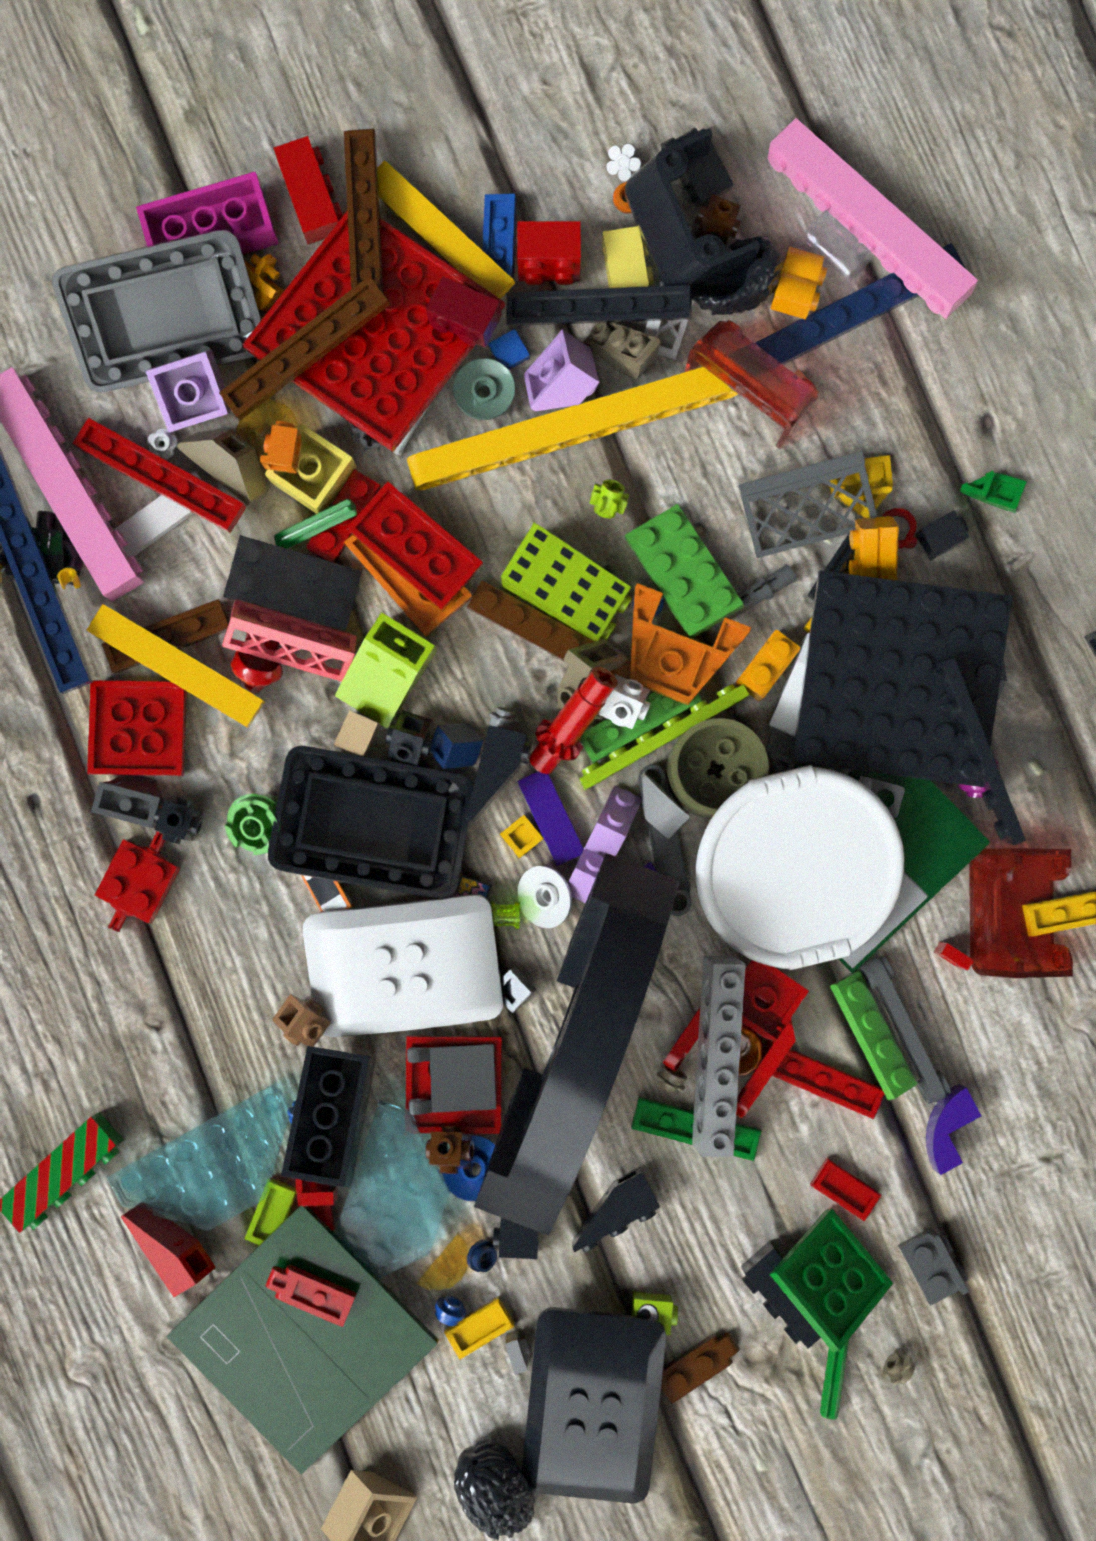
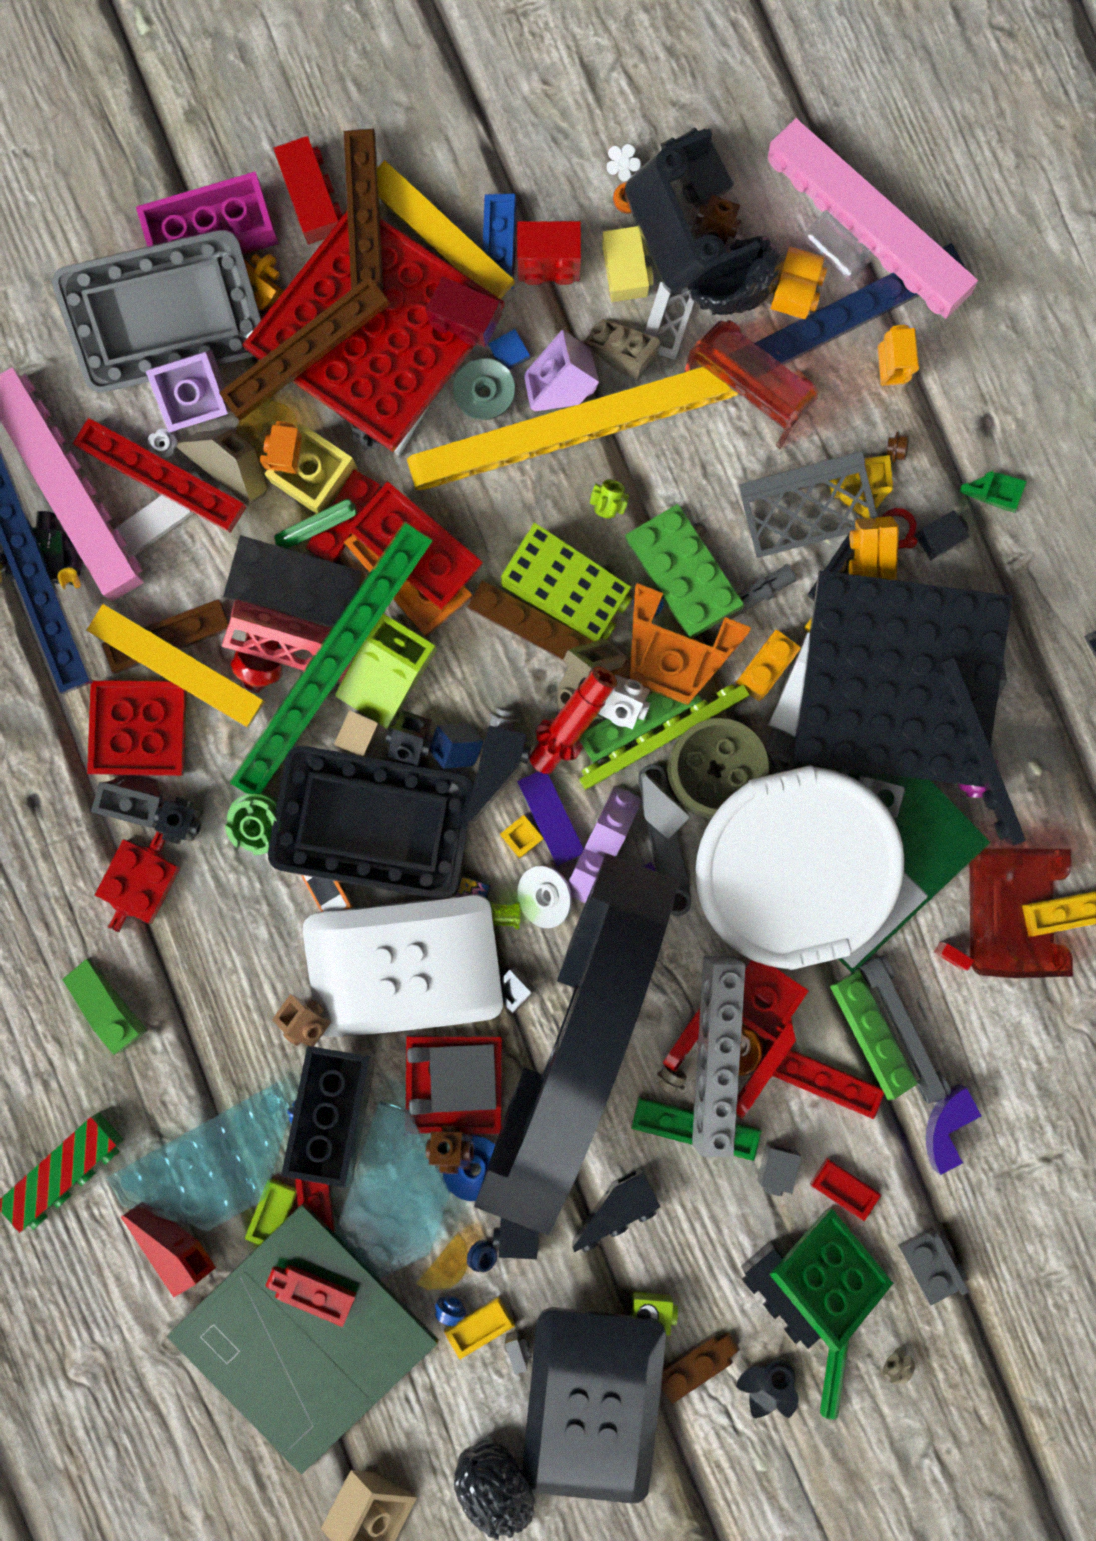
red tile [301,1186,338,1206] -> none
black plate [506,285,692,326] -> none
none -> bright green slope [62,959,148,1055]
none -> green plate [229,521,433,794]
none -> black plate [736,1359,799,1419]
none -> dark grey brick [757,1143,801,1196]
none -> light orange brick [877,325,919,386]
none -> reddish brown plate [887,432,909,463]

